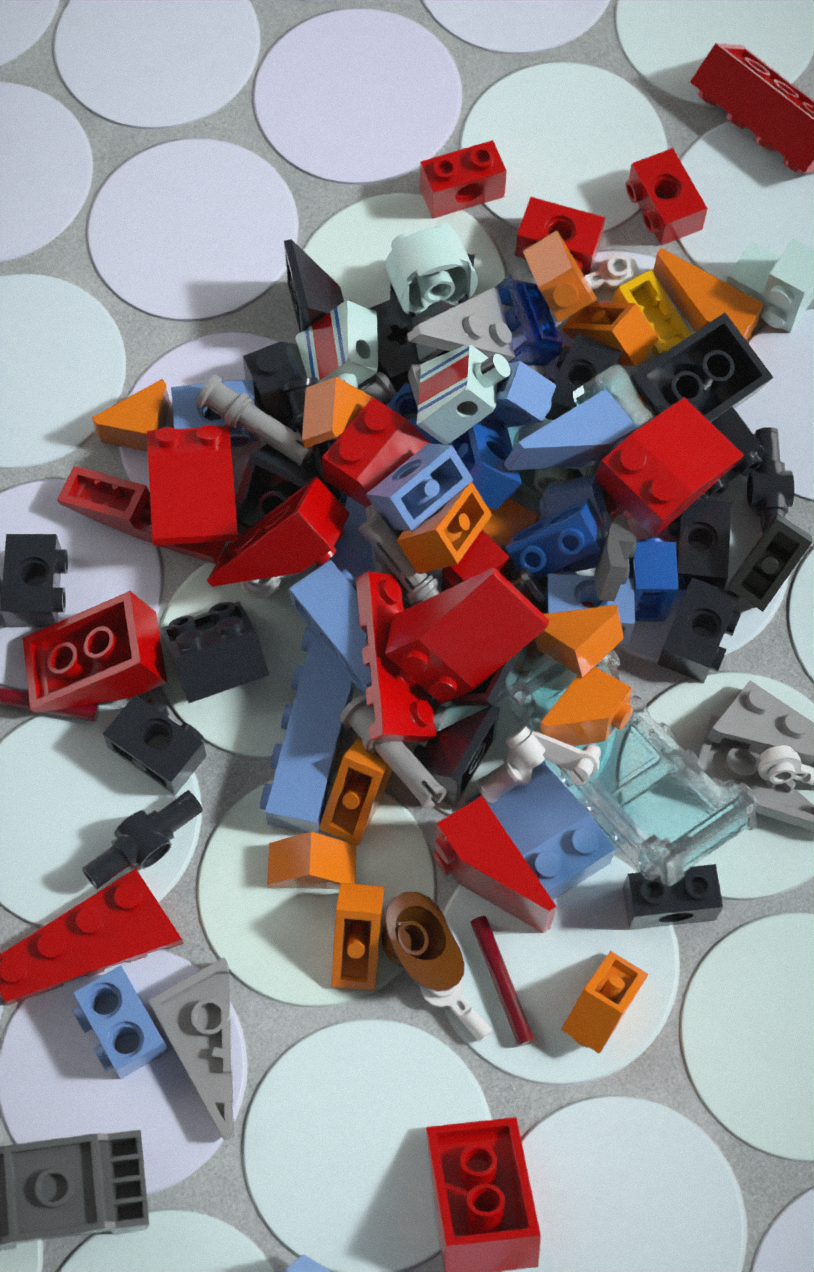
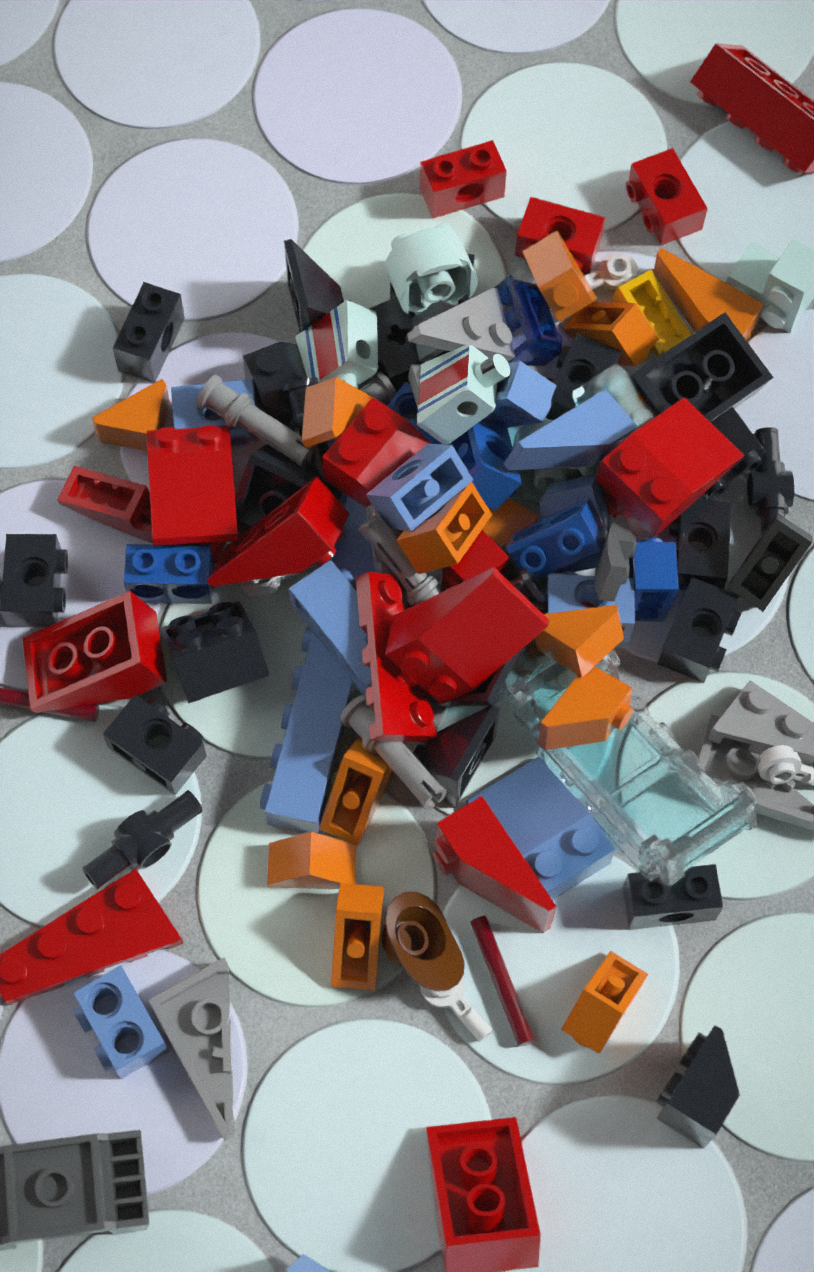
white pin [477,725,601,803] -> none
none -> black brick [112,282,185,383]
none -> blue brick [123,544,214,604]
none -> black slope [656,1025,740,1149]

